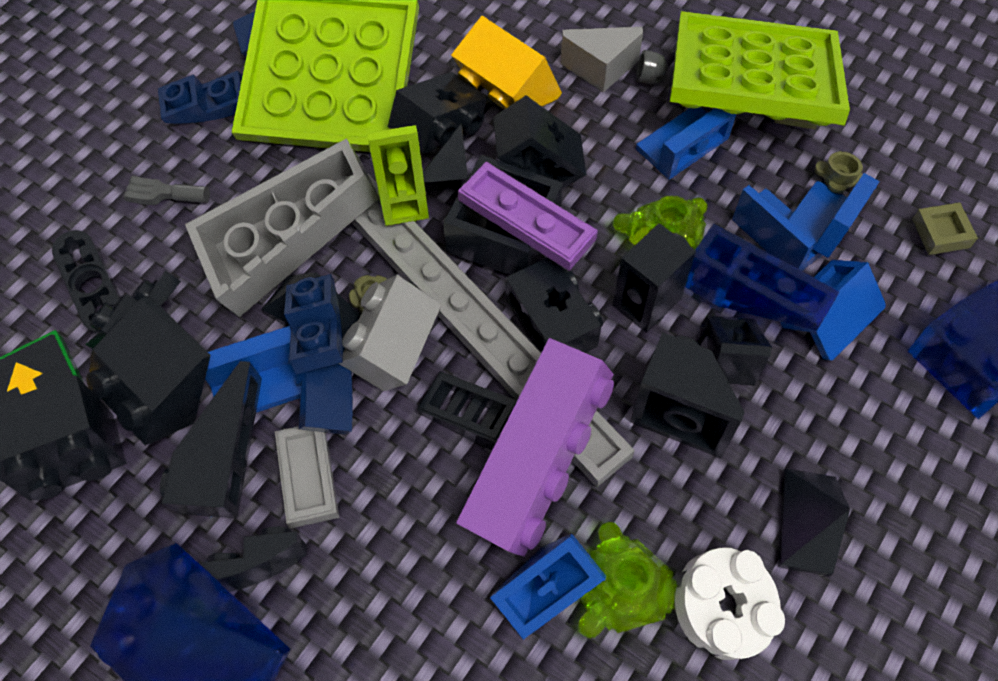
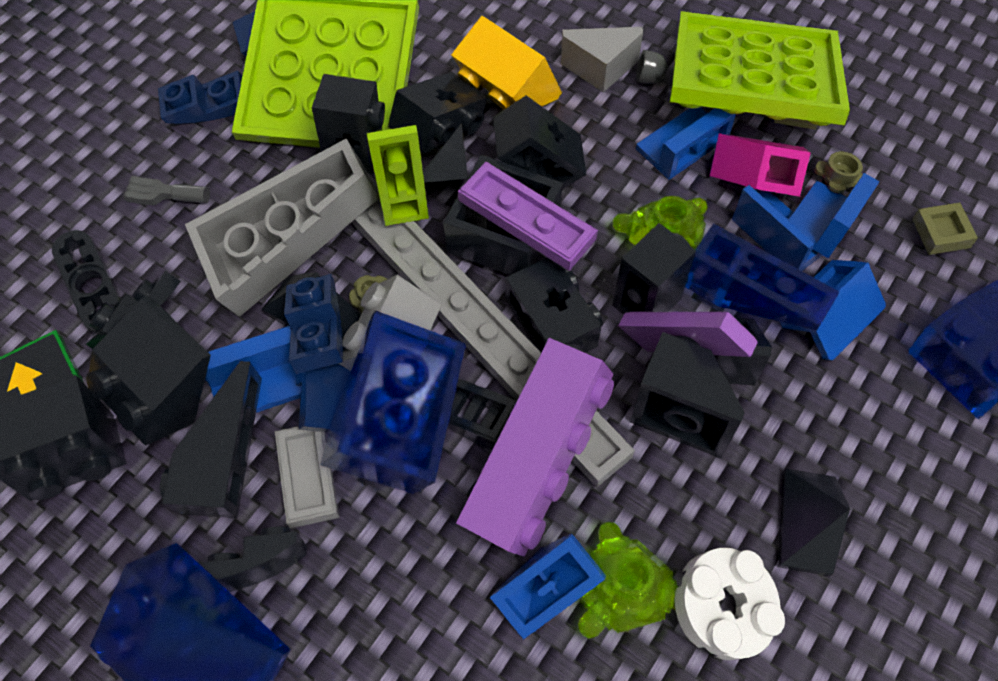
none -> black brick [311,74,385,174]
none -> clear blue slope [320,310,466,494]
none -> medium lavender tile [618,312,758,357]
none -> dark pink slope [710,133,811,197]

